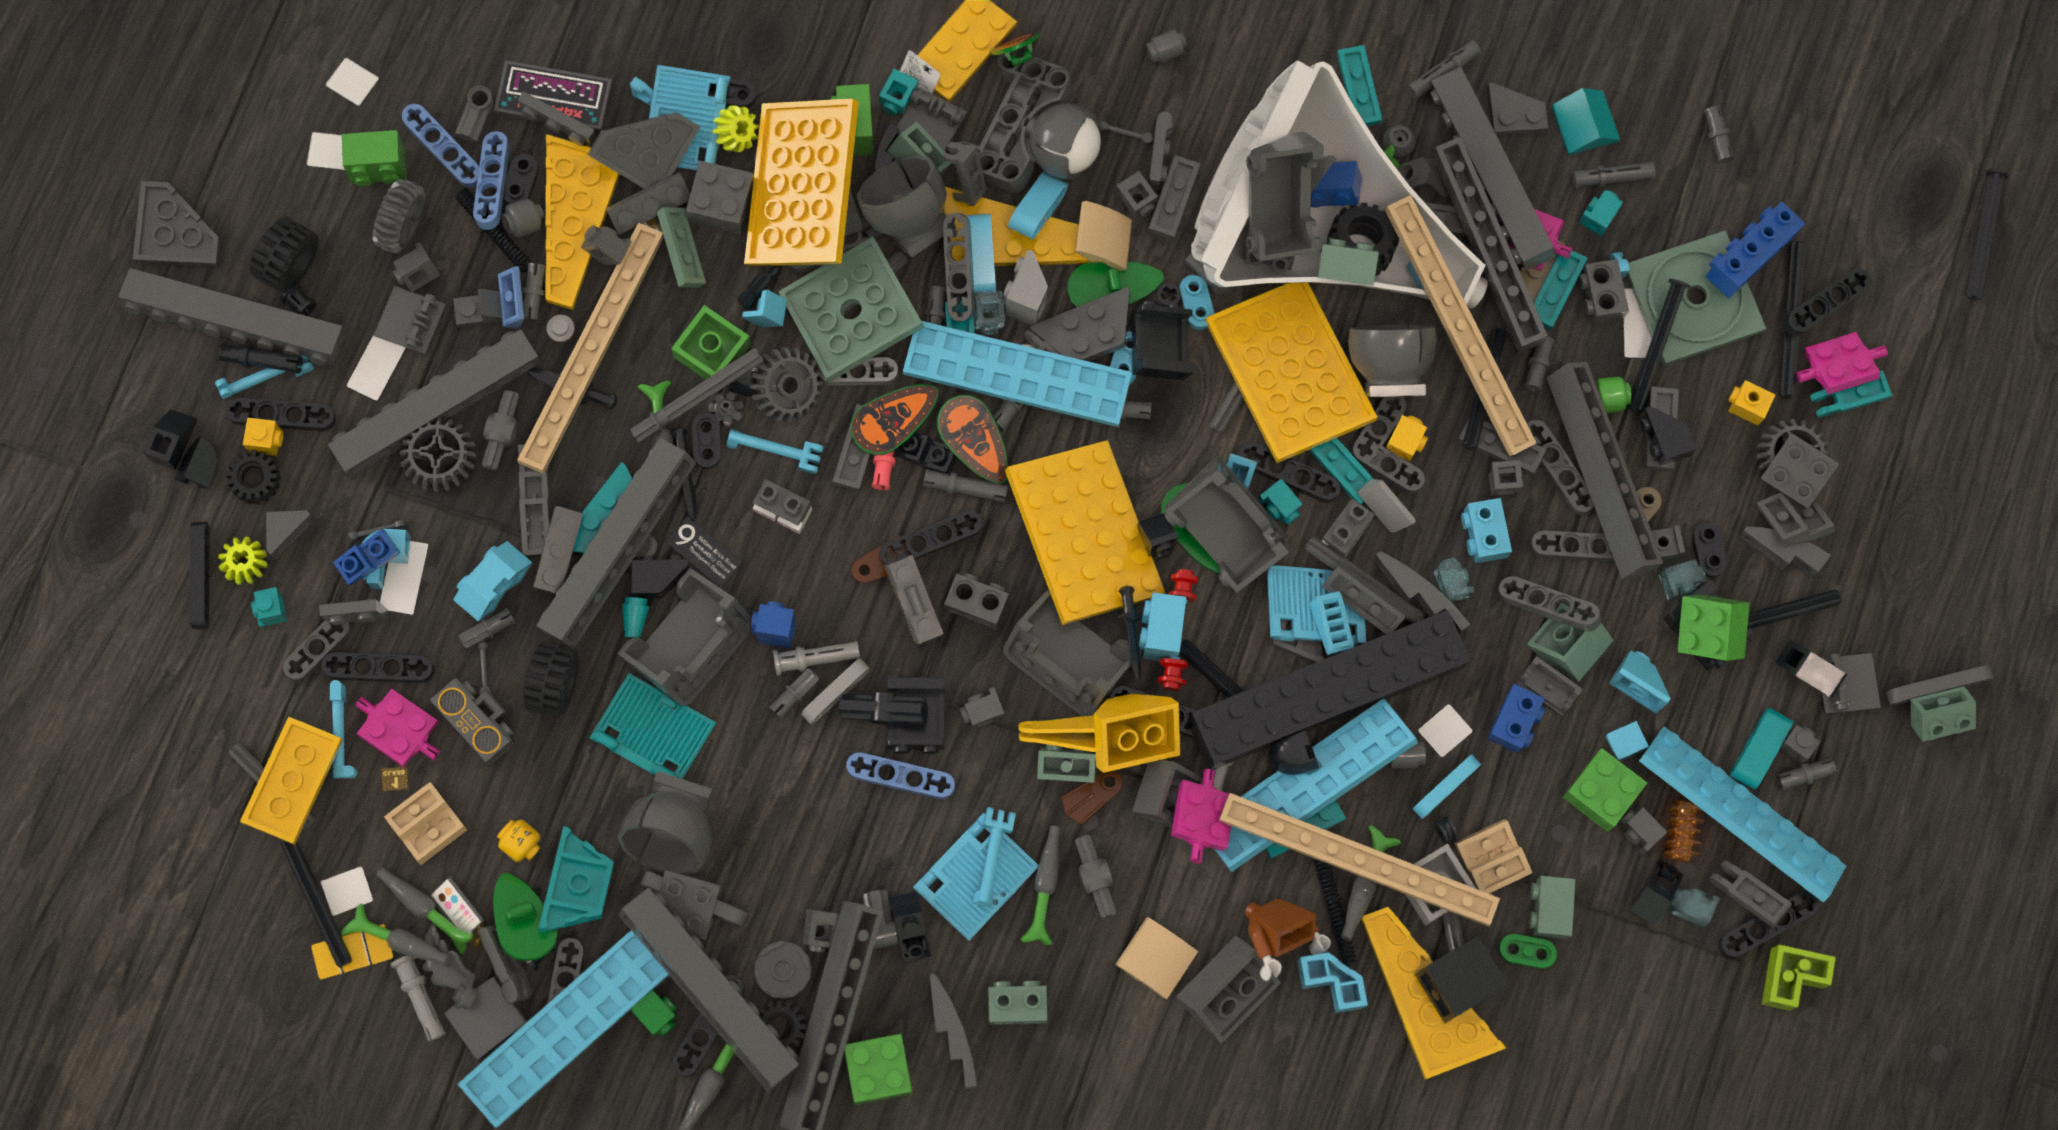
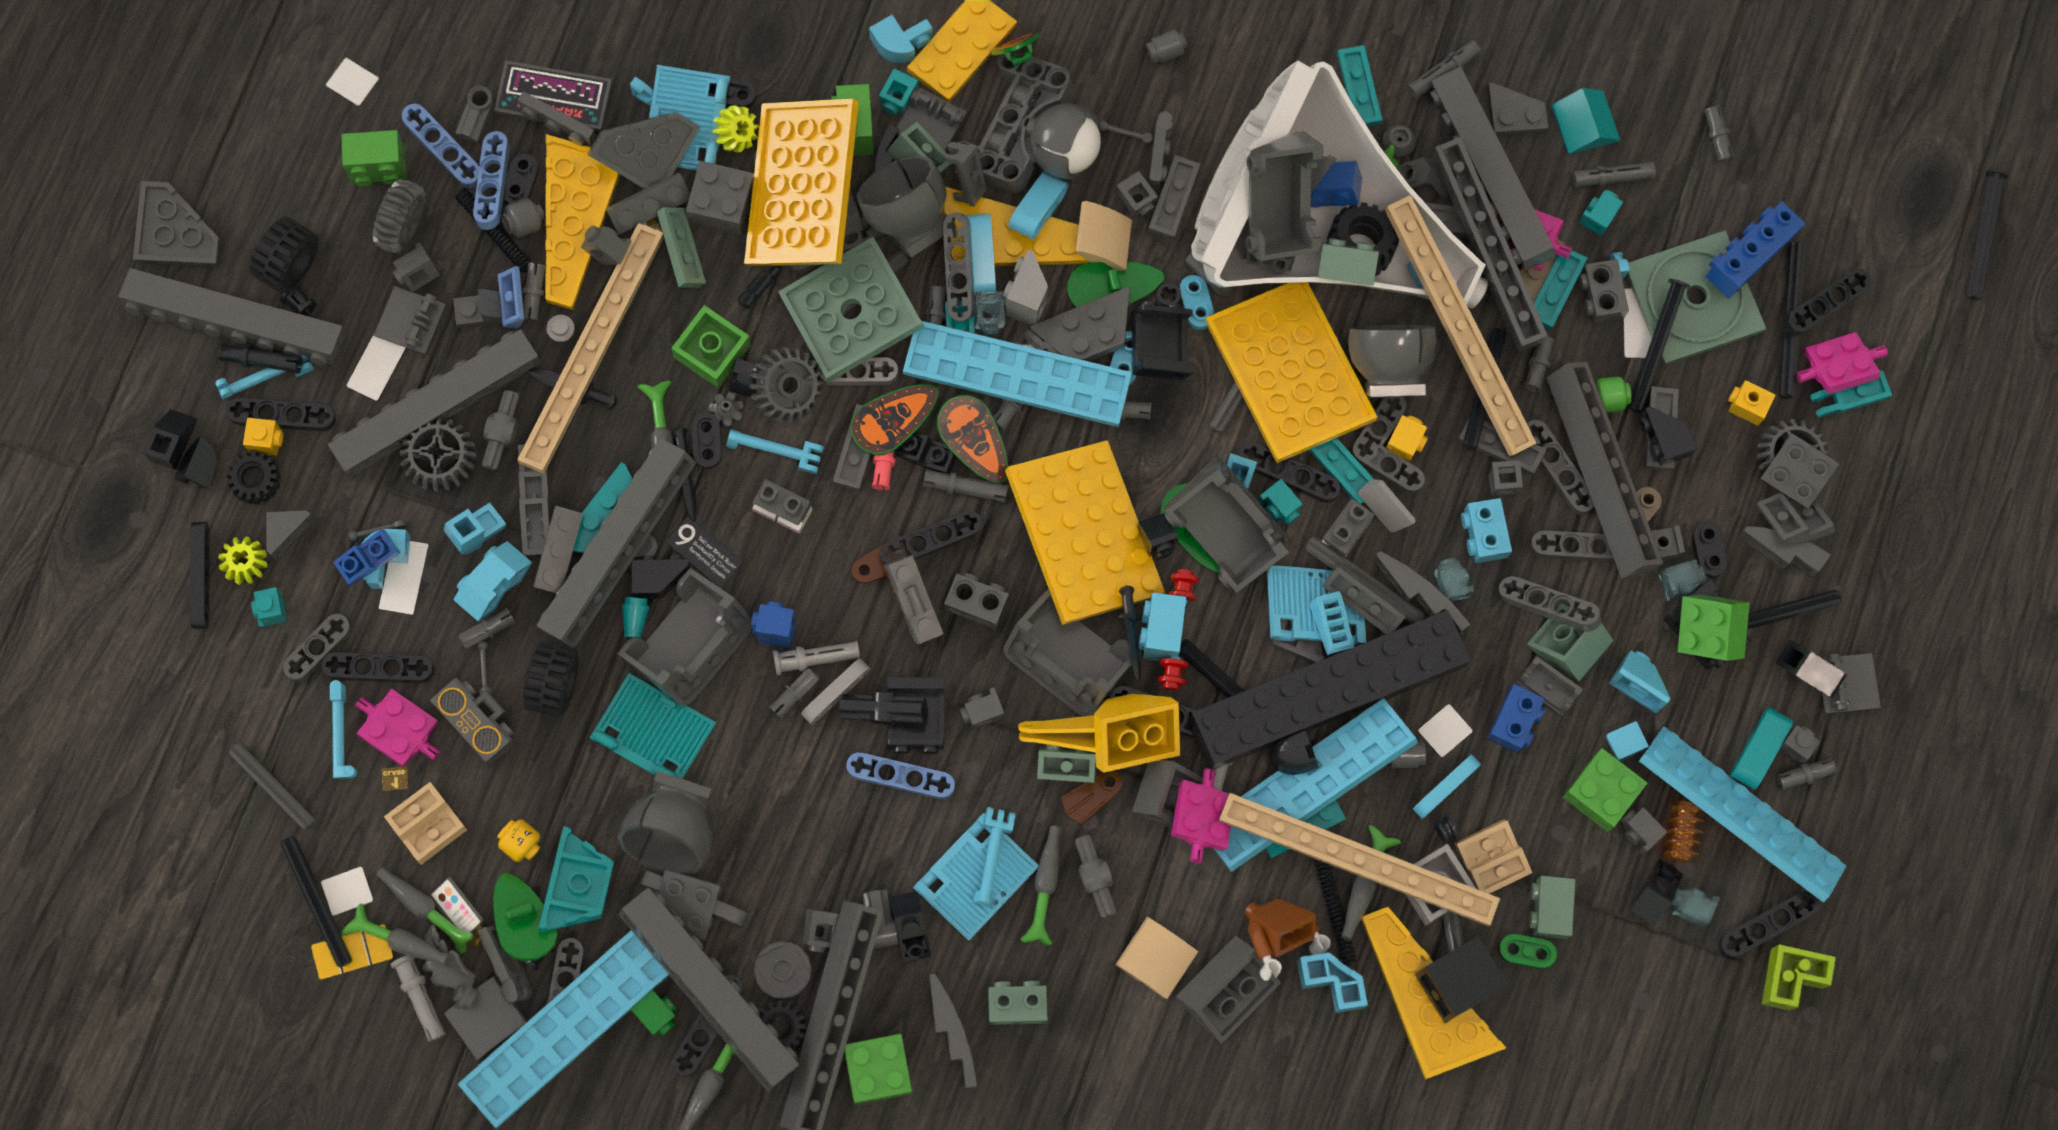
yellow plate [240,717,343,845] -> none
white sticker [307,132,345,170] -> none
dark grey wing [319,599,389,625] -> none
dark grey axle [630,349,763,443] -> none
medium azure panel [742,290,787,328] -> none
white sticker [900,50,940,94] -> none
dark grey hinge [1709,860,1792,928] -> none
dark grey beam [1886,665,1994,706] -> none
sand green brick [1911,686,1976,742] -> none
none -> medium azure brick [444,503,506,555]
none -> medium azure brick [869,15,932,63]

